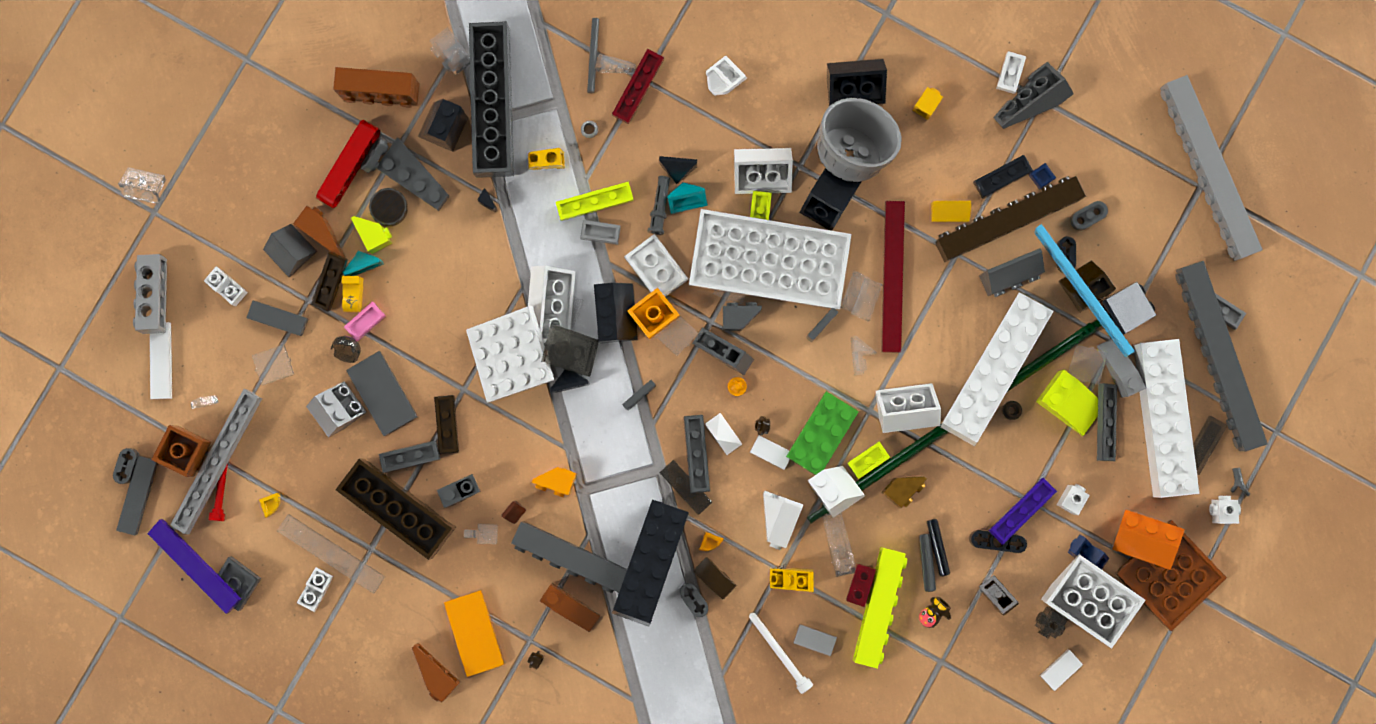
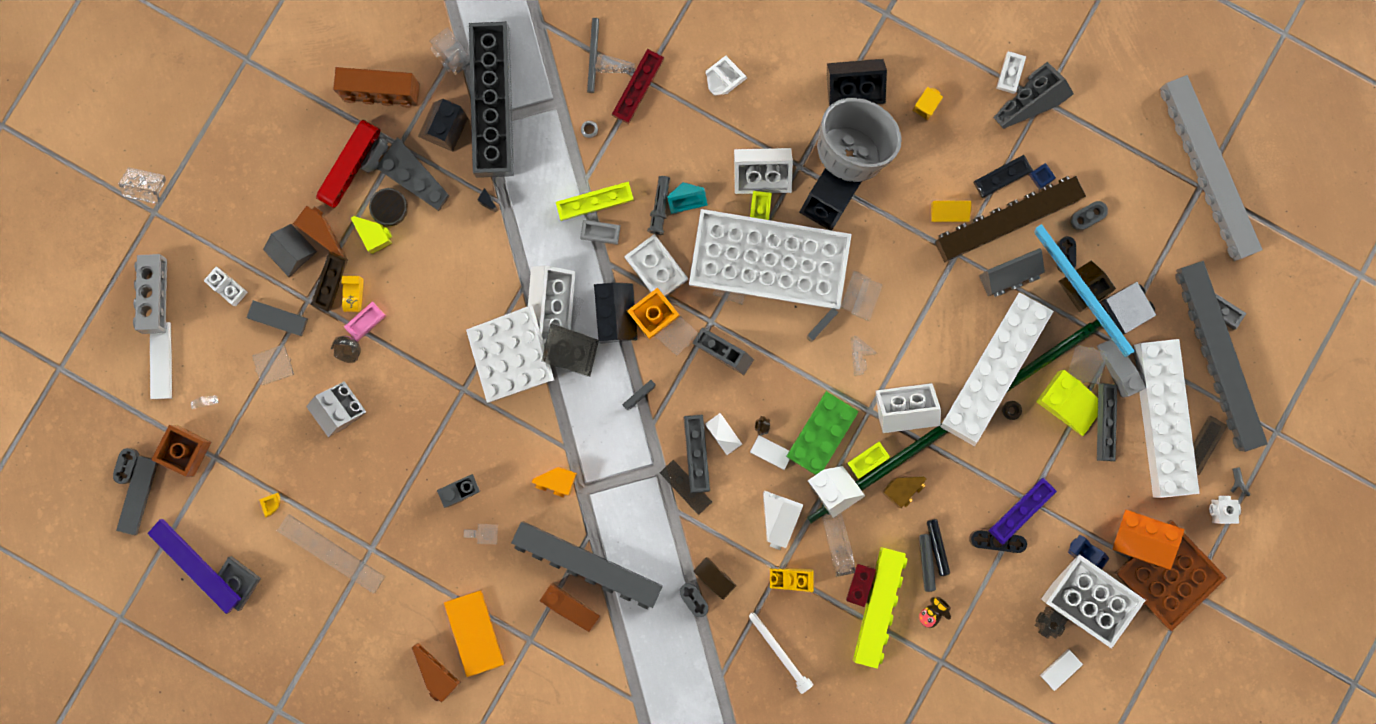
light grey plate [170,389,262,535] -> none
red piece [208,463,228,521] -> none
white slope [297,567,333,612] -> none
dark brown brick [335,458,456,560] -> none
teal slope [343,251,384,276] -> none
dark grey tile [346,351,418,436] -> none
dark grey plate [379,441,441,473] -> none
dark brown tile [434,395,459,454] -> none
copper slope [501,501,526,524] -> none
dark brown plate [527,651,544,670] -> none
yellow leg [528,148,565,170] -> none
black slope [550,367,590,393] -> none
black brick [612,499,689,627] -> none
black slope [659,156,697,184] -> none
light orange tile [699,532,724,551] -> none
dark grey slope [723,302,762,331] -> none
light orange tile [727,377,747,396] -> none
light grey tile [793,624,837,656] -> none
dark red tile [881,201,905,353] -> none
slope [979,575,1019,616] -> none
white brick [1057,484,1090,515] -> none

